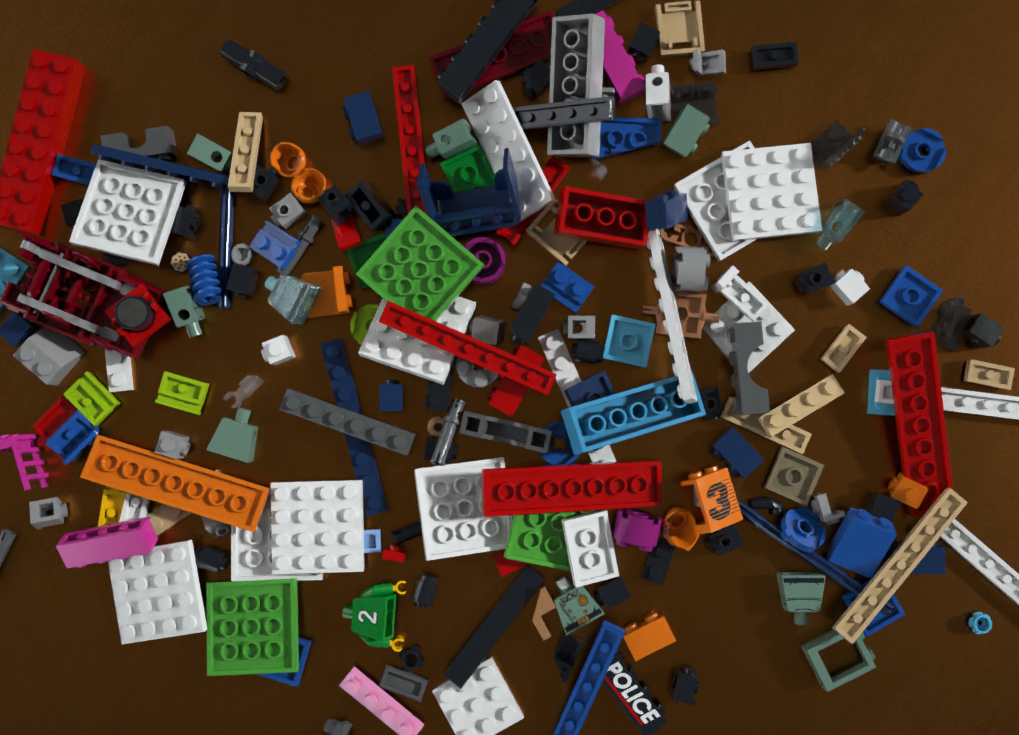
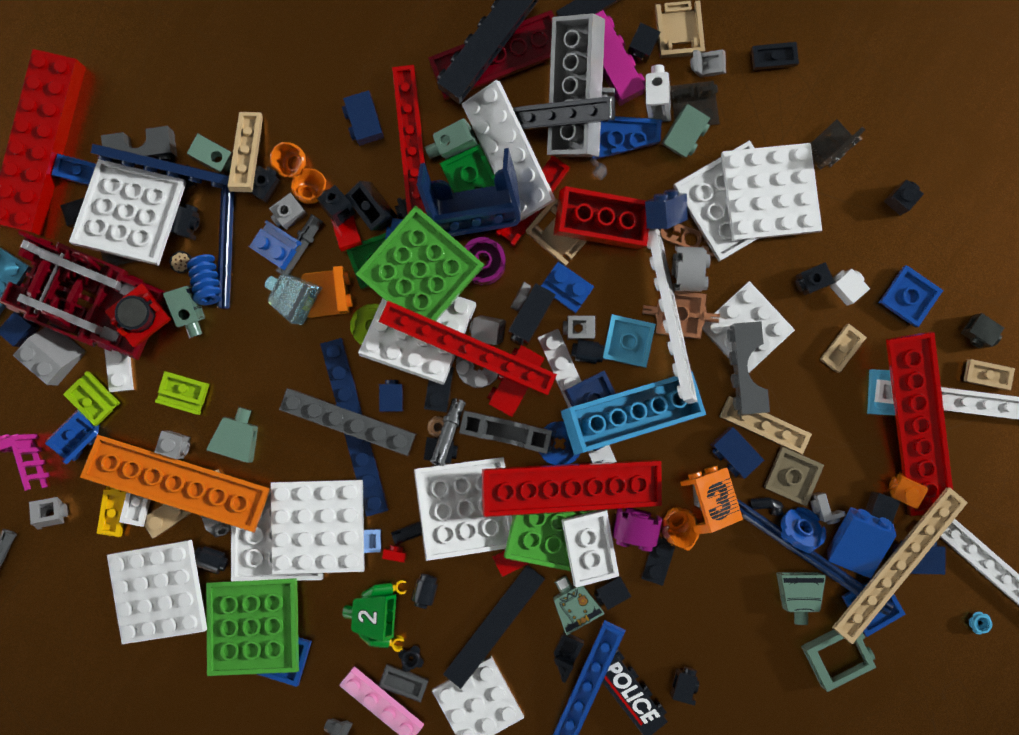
red tile [32,394,77,440] -> none
dark pink brick [56,517,158,568] -> none
black piece [220,38,287,91] -> none
clear plate [223,375,264,409] -> none
black brick [226,263,260,299] -> none
light grey tile [231,243,254,266] -> none
white brick [261,335,296,365] -> none
black brick [521,59,550,99] -> none
medium nougat slope [532,584,556,641] -> none
orange brick [623,612,676,661] -> none
black brick [699,386,723,421] -> none
black brick [706,524,744,557] -> none
white bracket [710,266,770,322] -> none
tan plate [758,374,845,438] -> none
clear light blue torso [815,199,864,250] -> none
dark grey hips [873,118,912,165] -> none
blue plate [898,128,946,174] -> none
clear smoke bracket [929,296,972,352] -> none

